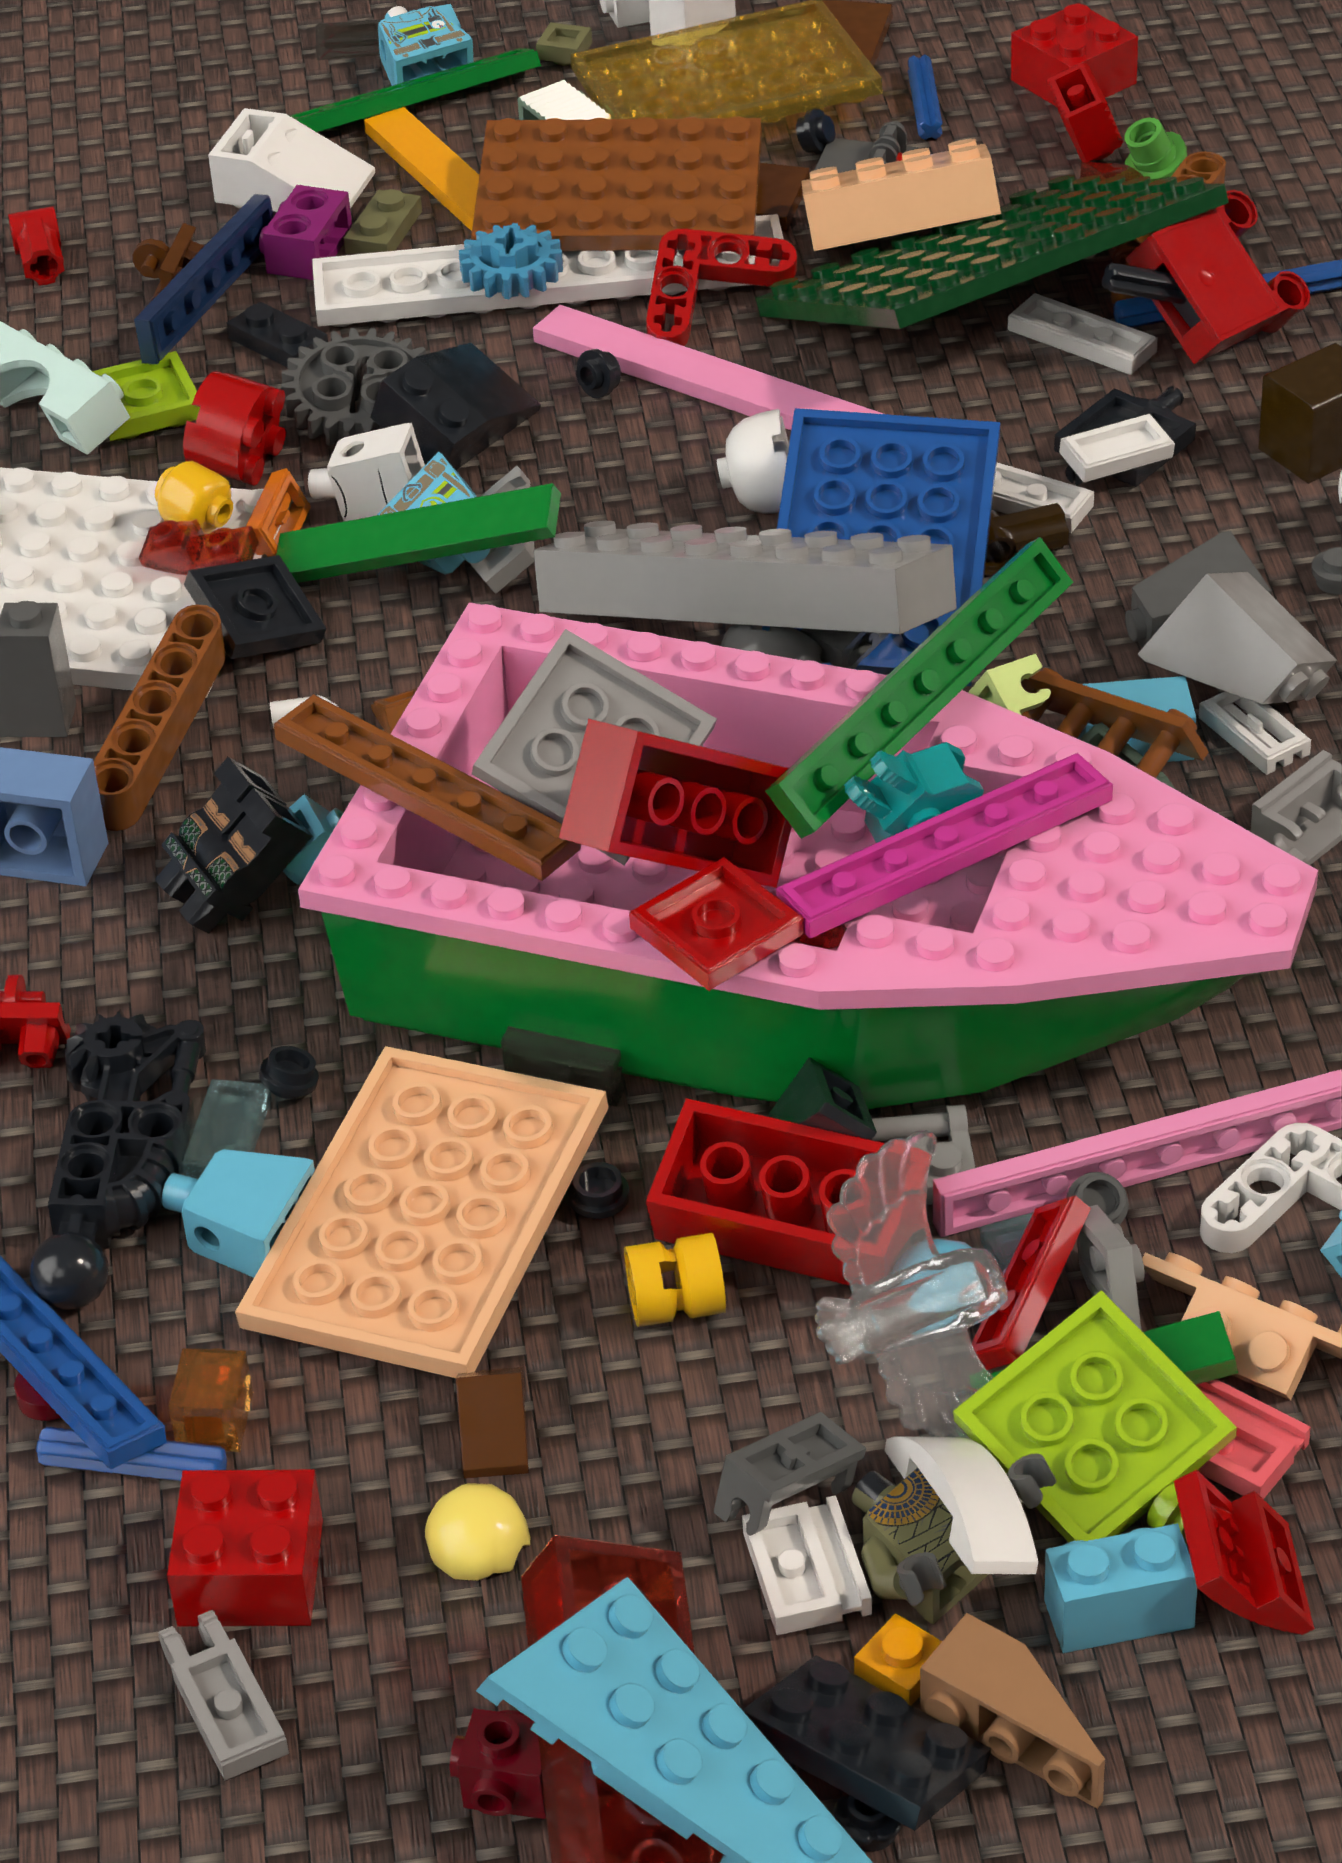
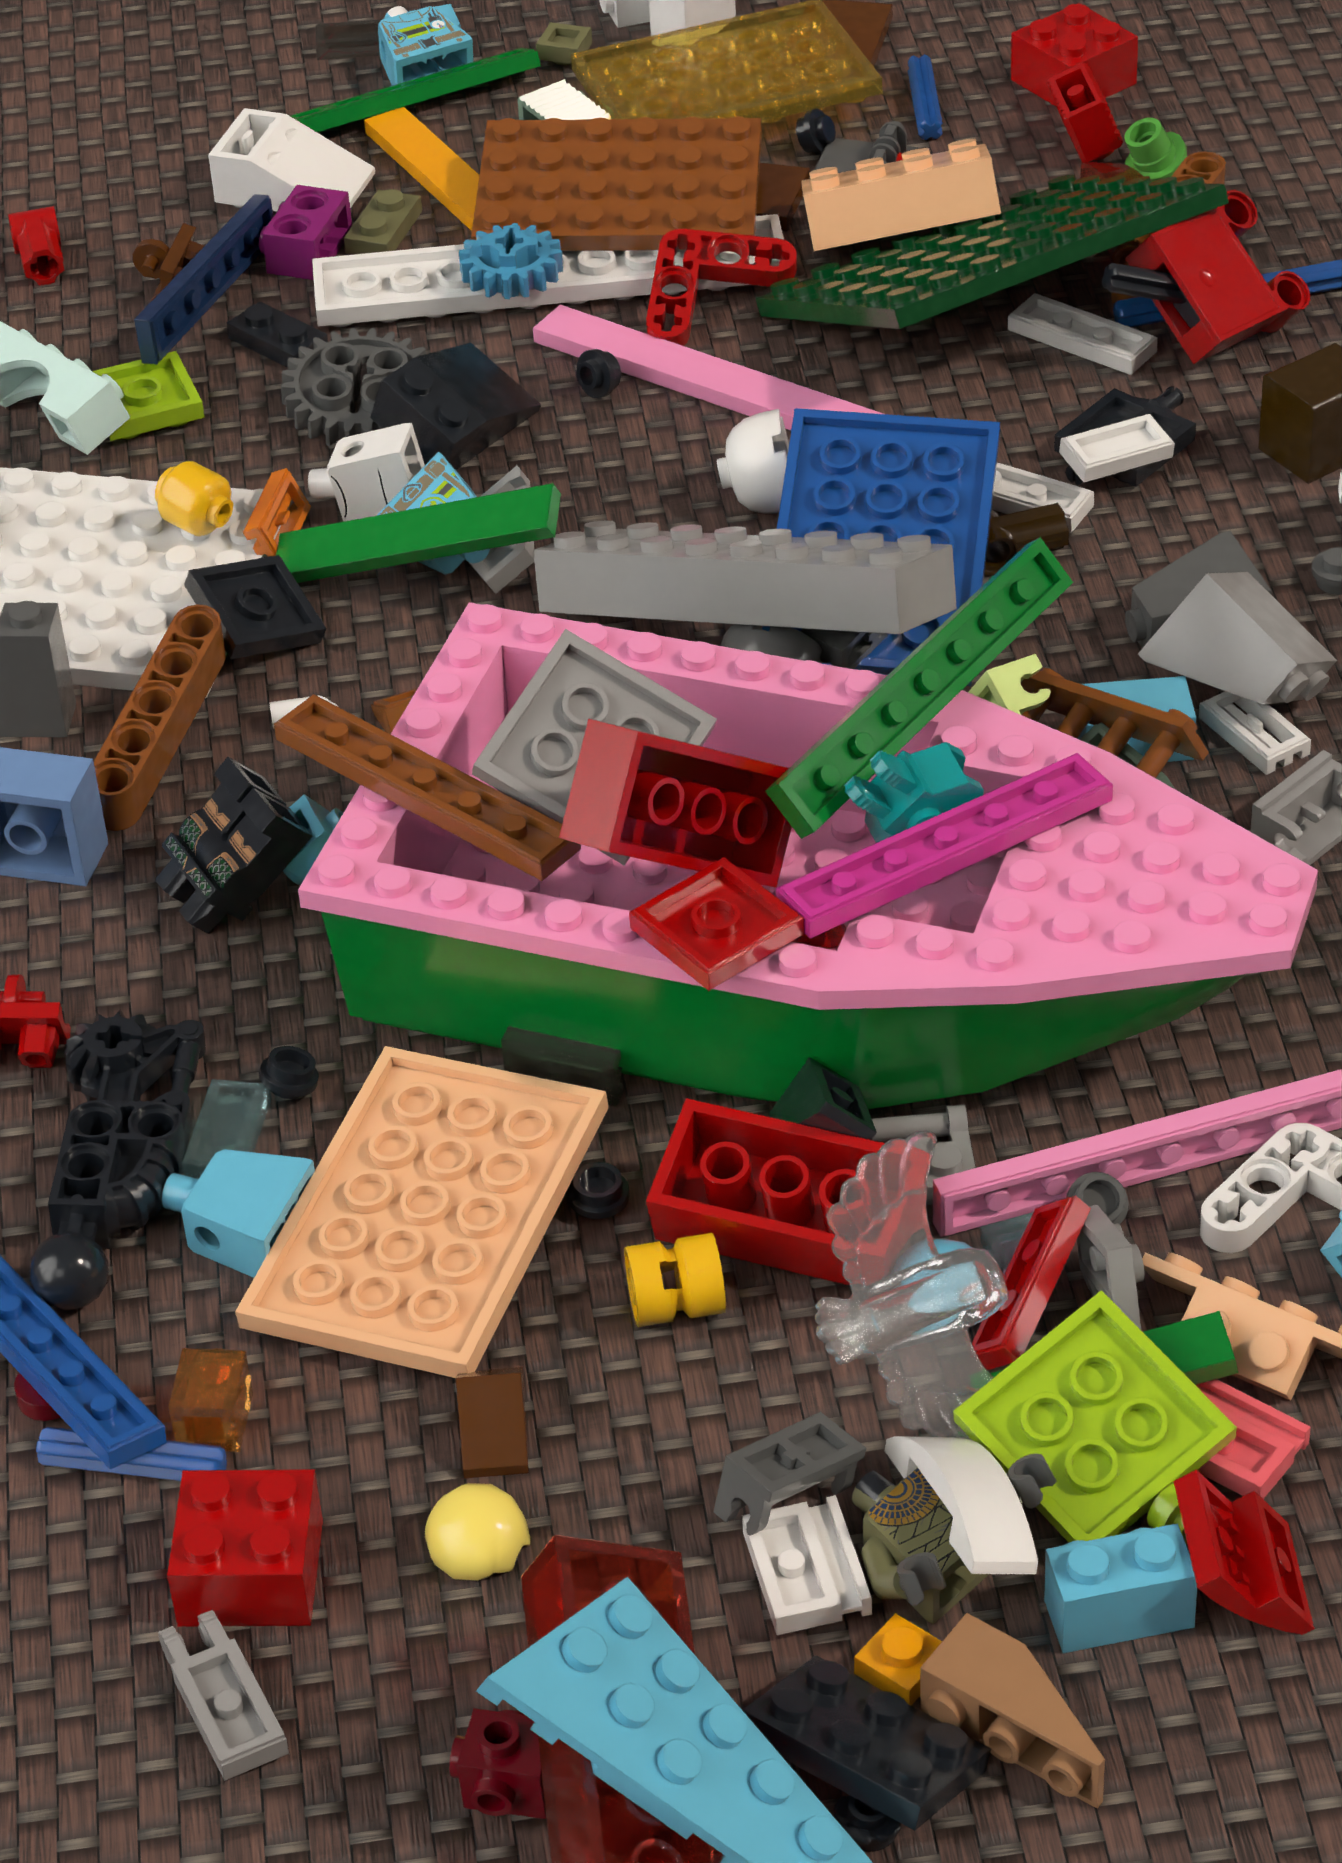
clear red slope [139,519,259,575] -> none
red brick [183,371,286,486] -> none

